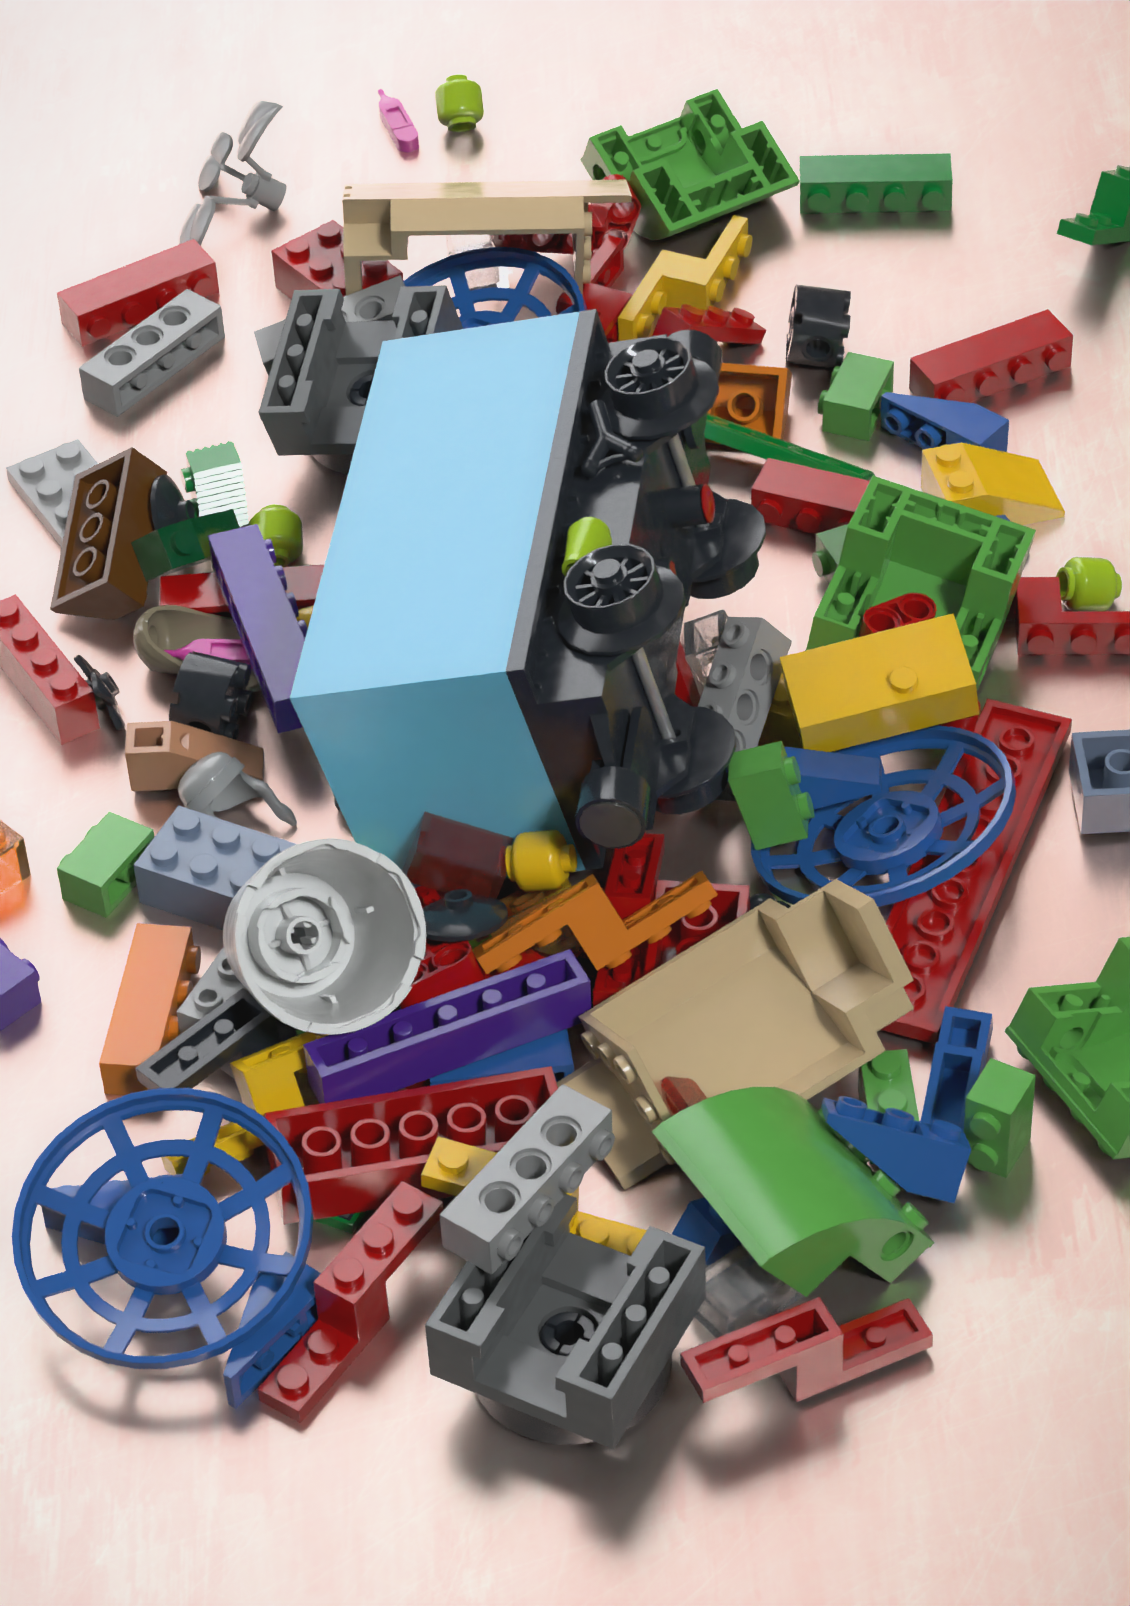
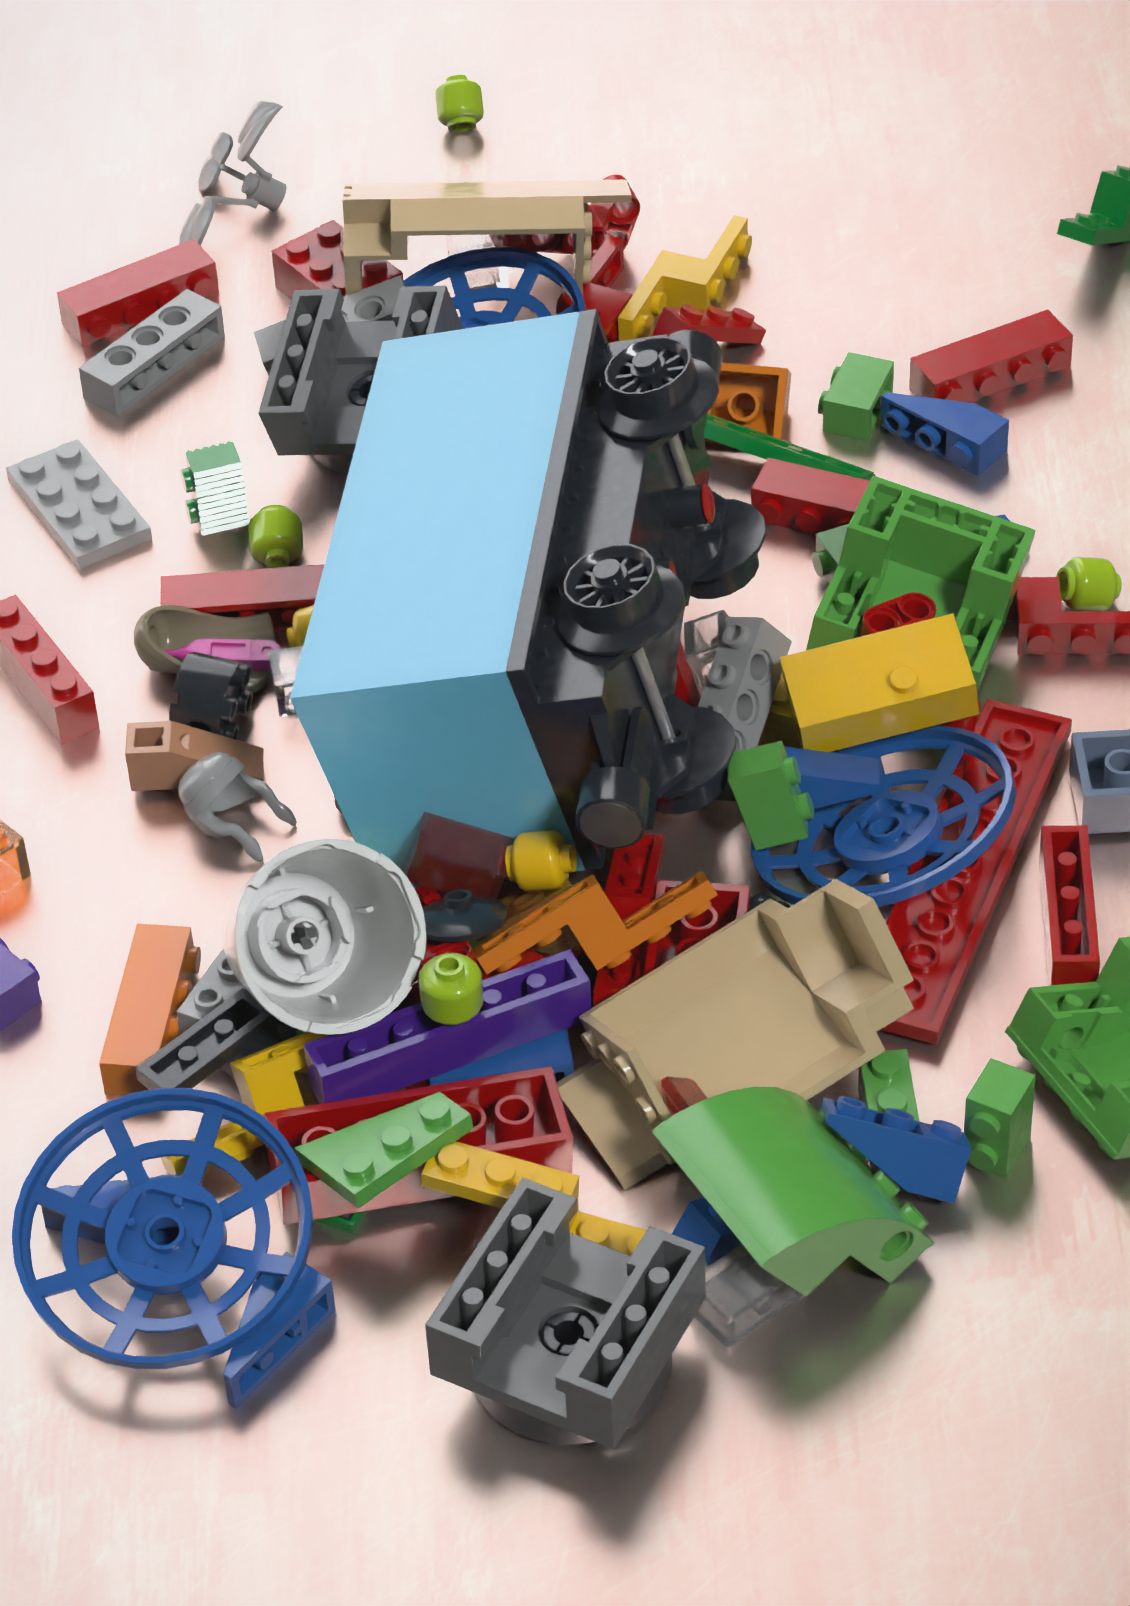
reddish brown slope [50,447,168,620] -> none
brick [56,811,154,918] -> none
black plate [73,654,126,730] -> none
dark green slope [131,509,240,582] -> none
brick [134,805,296,930] -> none
black dish [151,475,195,530] -> none
brick [208,524,308,734] -> none
red bracket [258,1181,444,1423] -> none
piece [378,89,419,153] -> none
light grey brick [440,1084,615,1275] -> none
lime cone [562,517,612,577] -> none
bright green slope [580,88,800,240] -> none
black piece [581,400,643,478] -> none
bracket [680,1297,933,1403] -> none
black brick [785,284,851,369] -> none
green brick [799,153,953,214] -> none
blue slope [920,1006,993,1132] -> none
yellow slope [921,442,1065,525] -> none
none -> bright green wing [294,1092,474,1209]
none -> lime head [419,953,483,1025]
none -> red brick [1039,825,1100,986]

